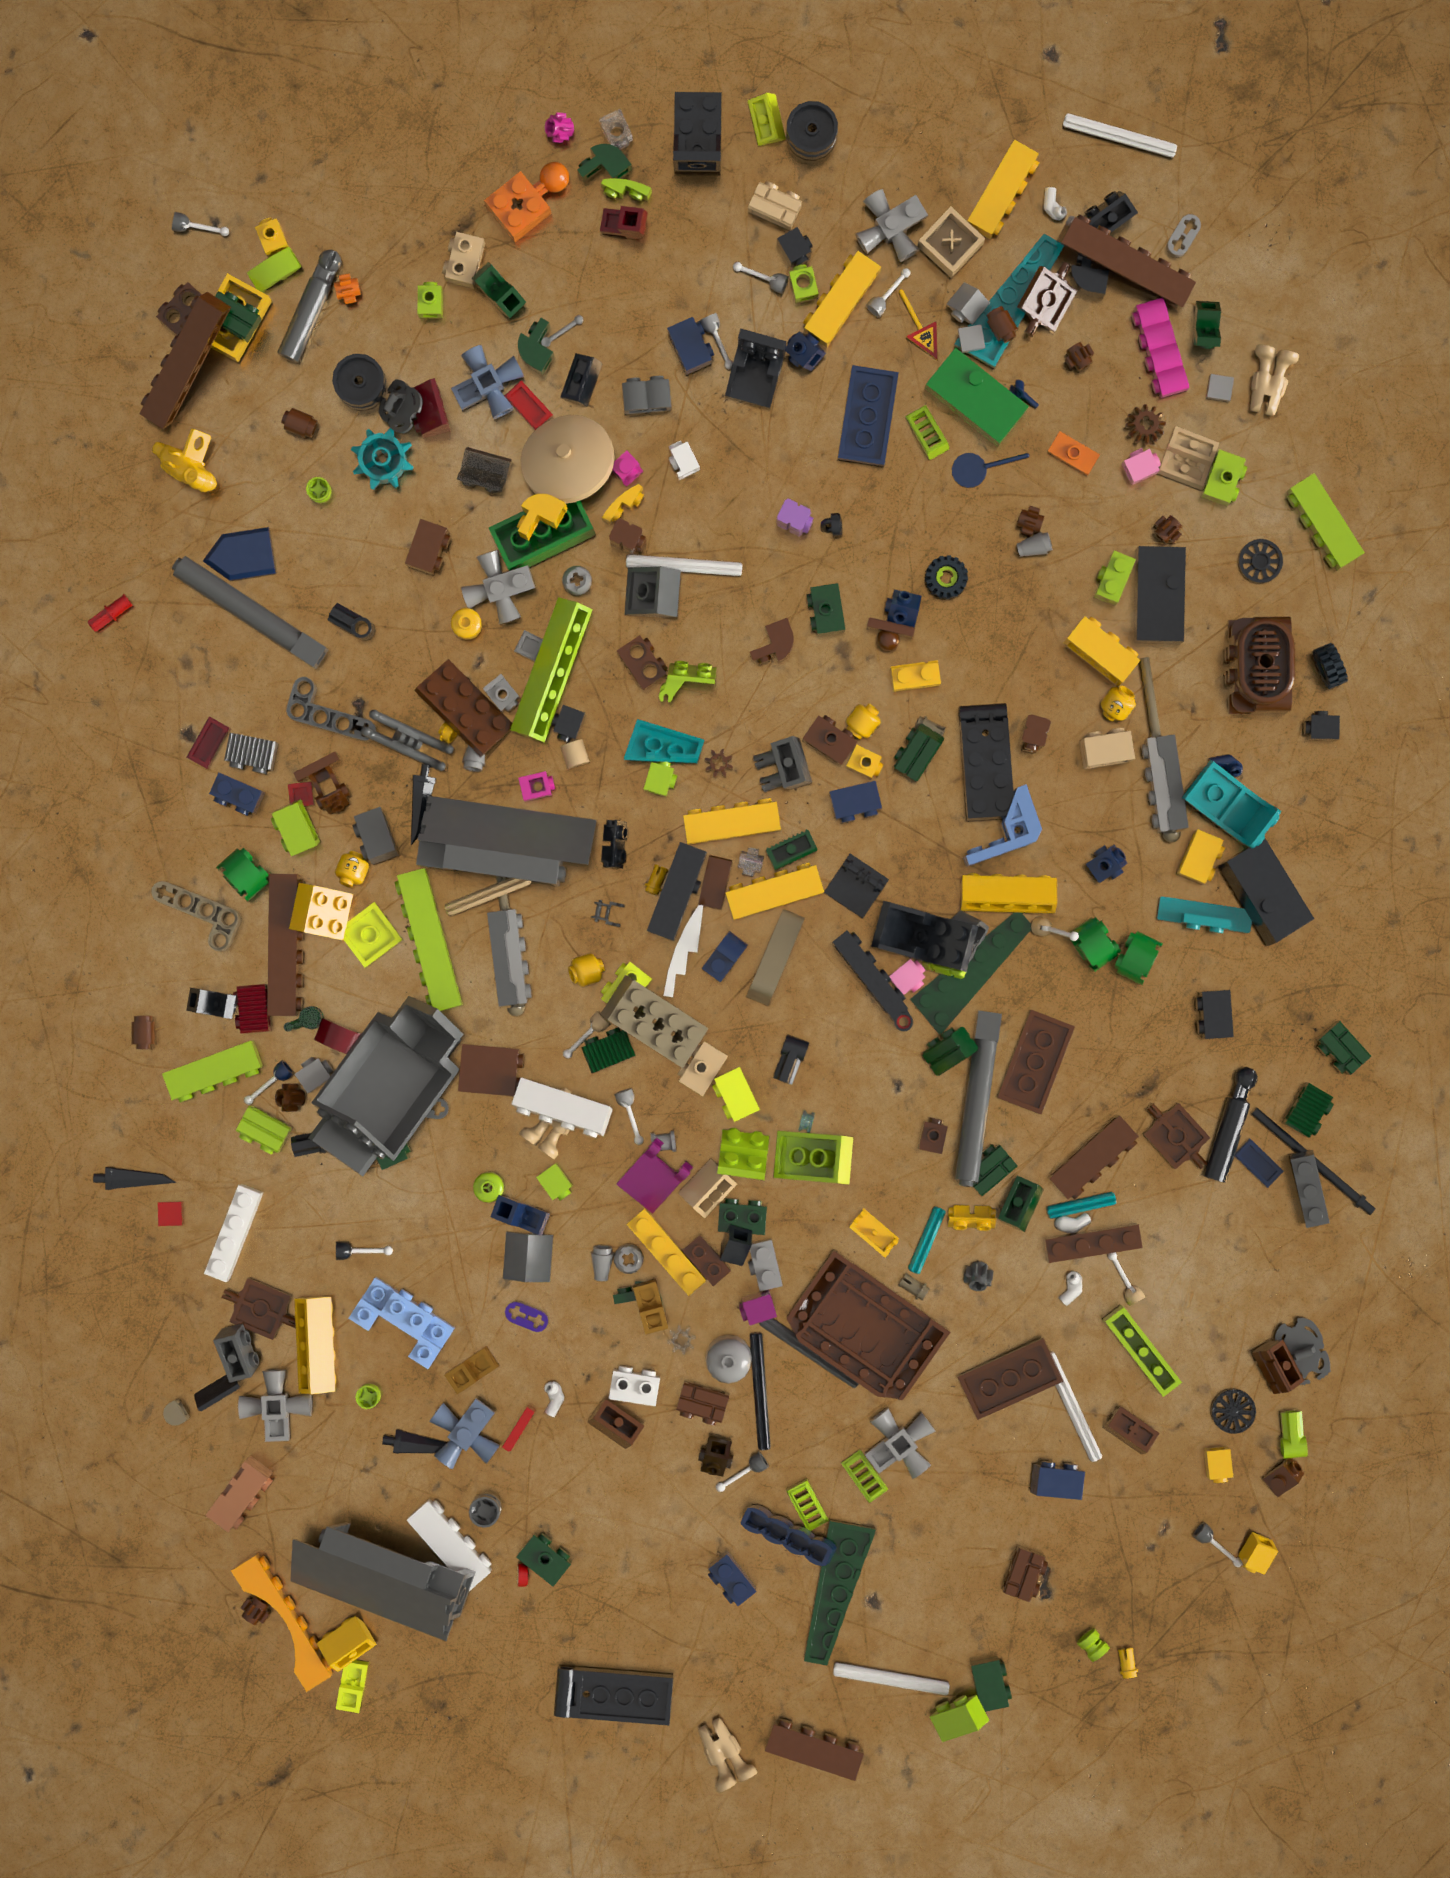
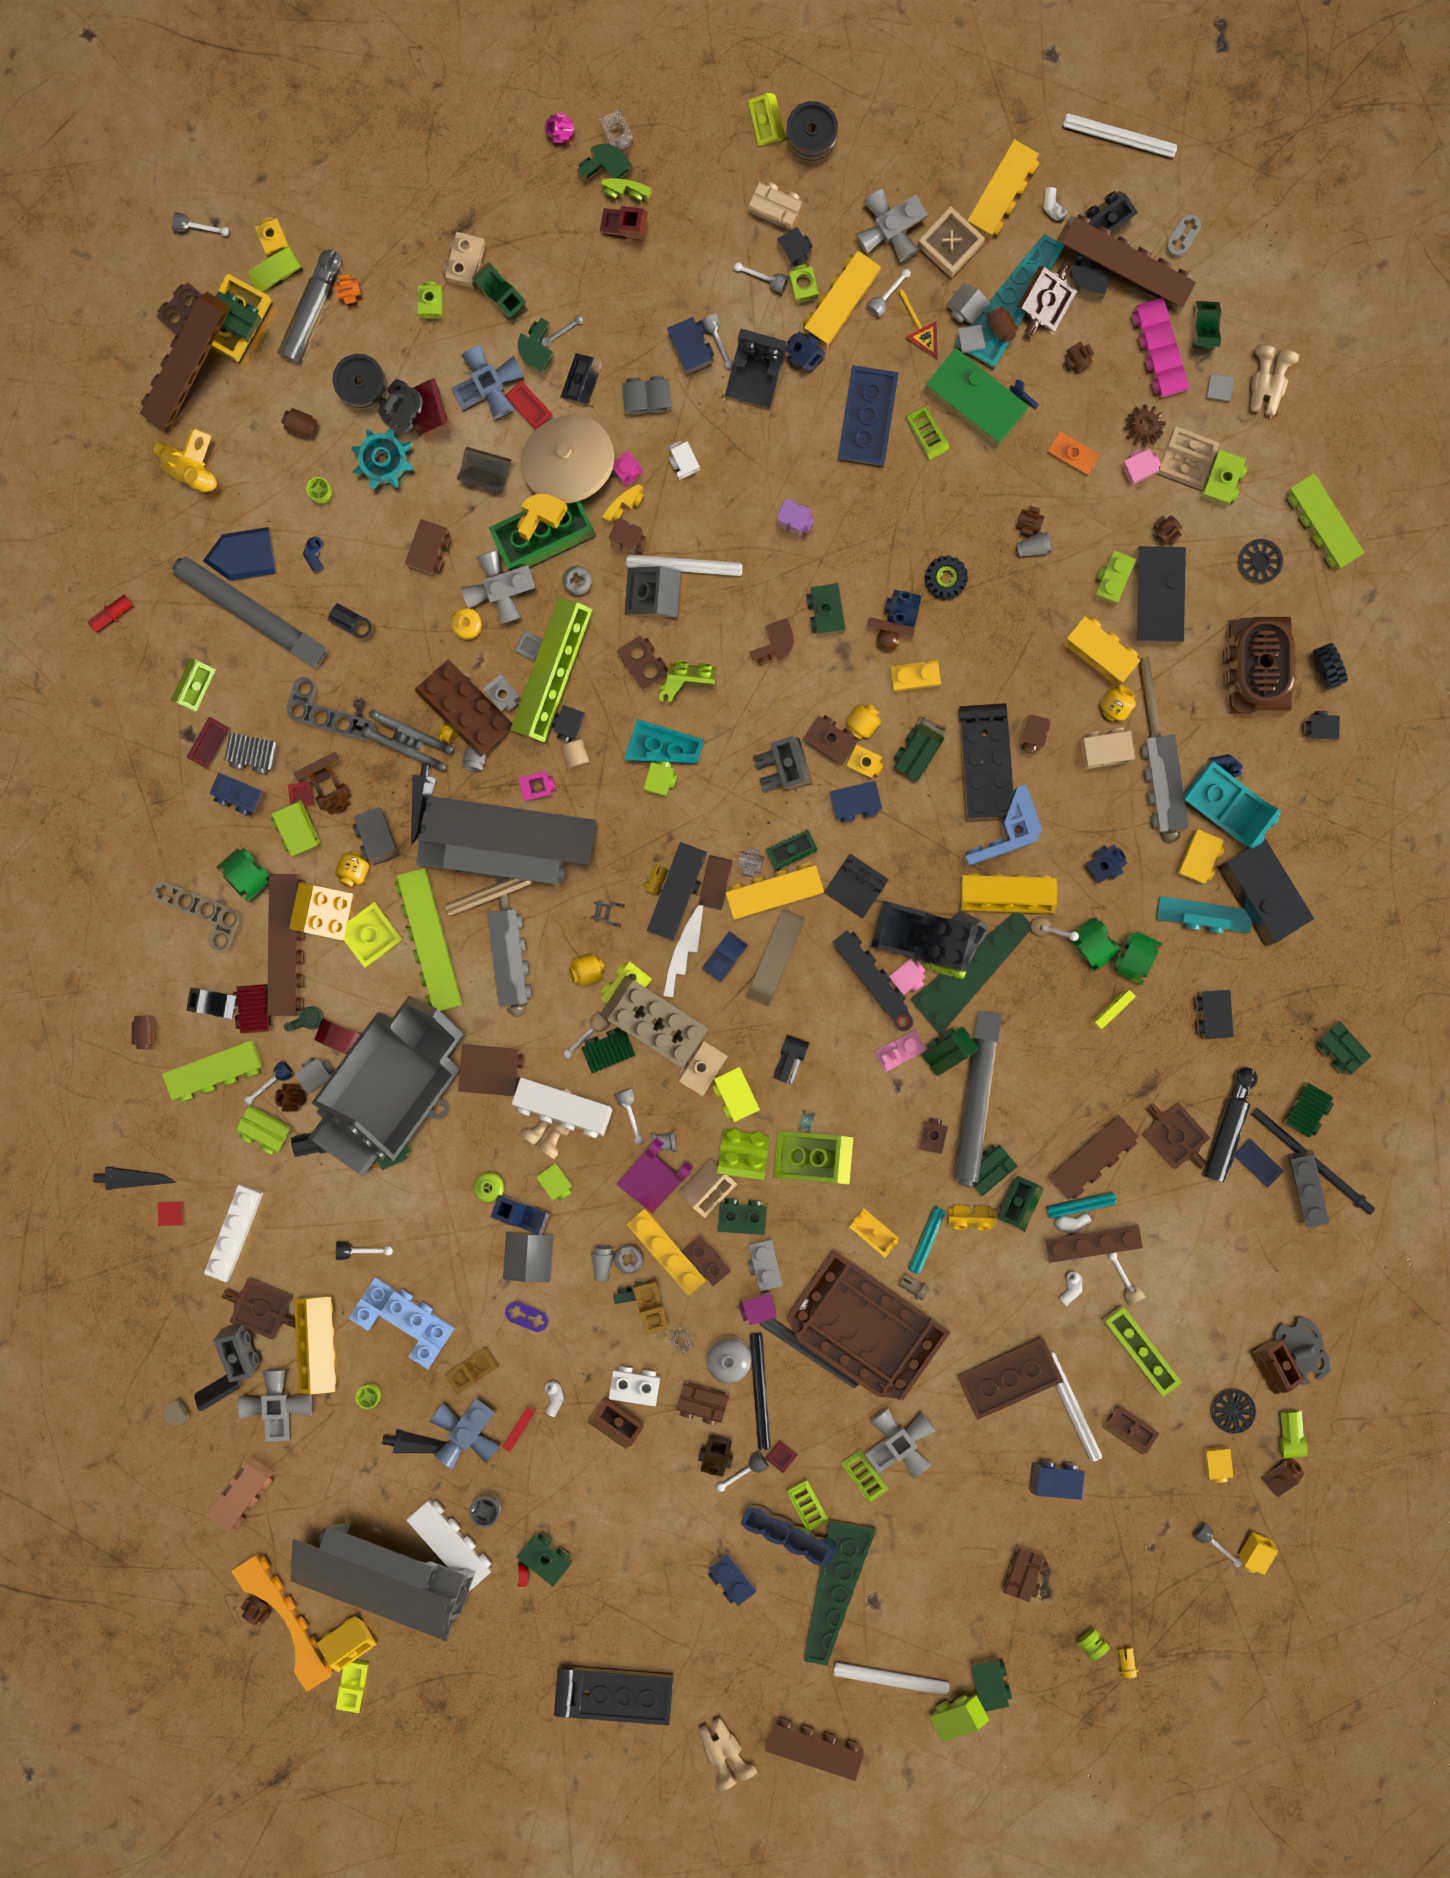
orange brick [484,162,569,242] -> none
black hinge [601,820,628,869] -> none
black bracket [673,92,722,172] -> none
yellow brick [683,798,781,844] -> none
reddish brown gear [704,749,733,778] -> none
black brick [720,1224,752,1266] -> none
black tile [820,512,843,537] -> none
dark blue piece [952,453,1030,488] -> none
dark grey gear [964,1262,993,1291] -> none
reddish brown plate [997,1010,1075,1114] -> none
none -> lime slope [171,658,216,712]
none -> dark blue arm [303,536,323,573]
none -> dark red tile [765,1440,798,1473]
none -> bright pink plate [874,1029,927,1072]
none -> neon yellow tile [1091,990,1136,1029]

